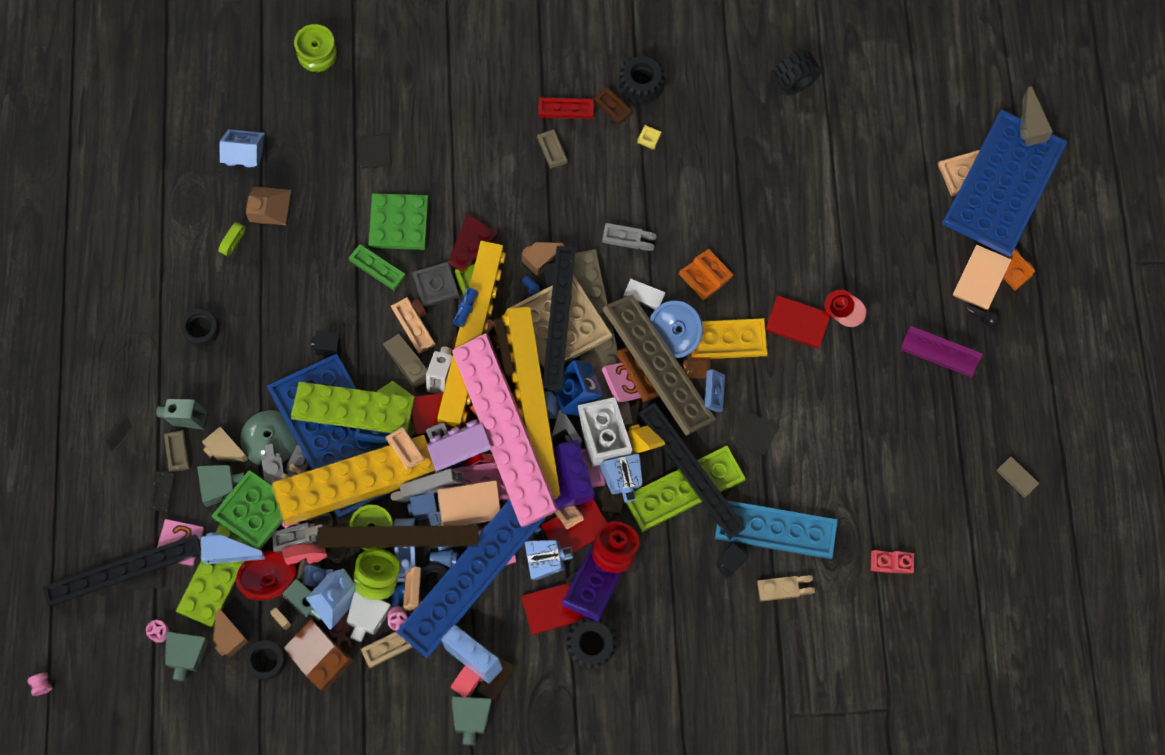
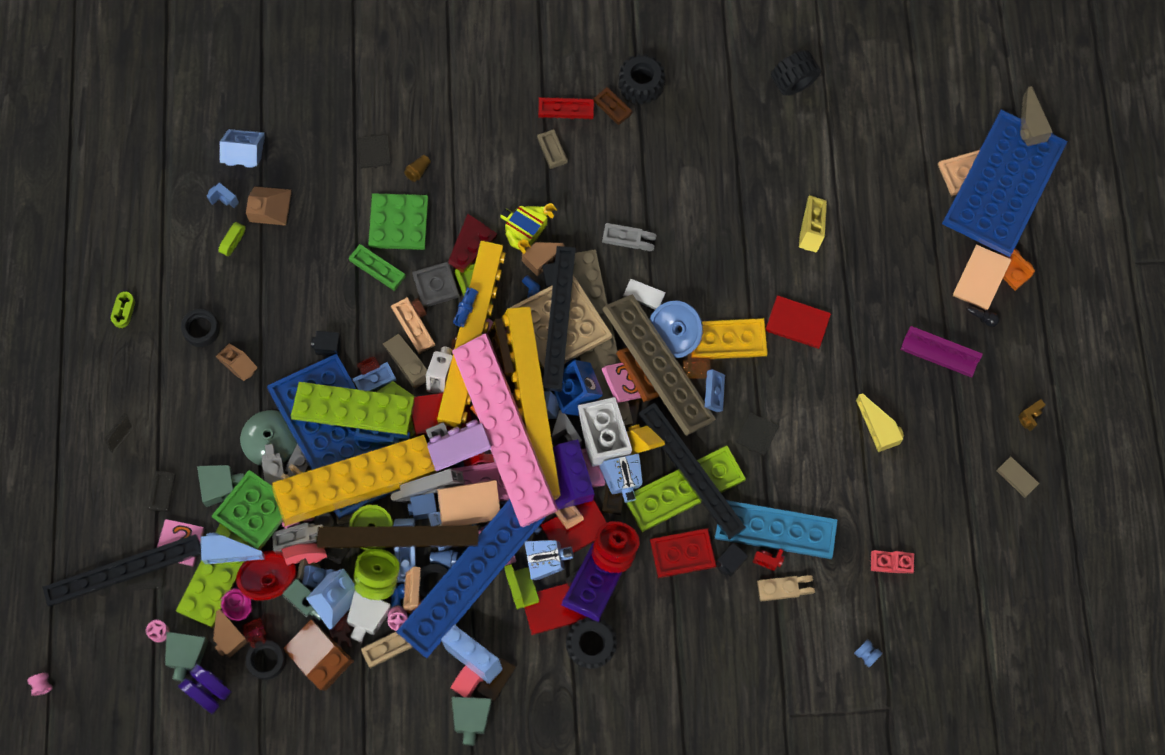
sand green torso [156,399,207,430] -> none
dark tan tile [164,430,190,472] -> none
tan slope [202,427,248,462] -> none
tan tile [270,607,291,630] -> none
lime wheel [294,24,337,72] -> none
light nougat tile [386,427,424,470] -> none
light yellow tile [637,125,662,150] -> none
orange slope [679,249,734,301] -> none
red piece [824,290,866,327] -> none
none -> lime beam [111,292,135,328]
none -> dark purple wheel [178,664,231,715]
none -> medium blue bracket [207,183,239,208]
none -> medium nougat slope [216,343,258,381]
none -> dark pink hair [221,588,252,621]
none -> clear red plate [242,618,266,648]
none -> medium blue plate [353,362,396,392]
none -> clear red tile [357,356,380,375]
none -> pearl gold cone [404,155,431,182]
none -> torso [500,203,557,254]
none -> lime panel [504,564,539,609]
none -> red tile [650,528,716,578]
none -> red bracket [753,548,785,571]
none -> light yellow slope [799,195,827,253]
none -> medium blue wheel [854,639,883,667]
none -> light yellow slope [856,393,904,452]
none -> pearl gold bracket [1018,399,1046,431]

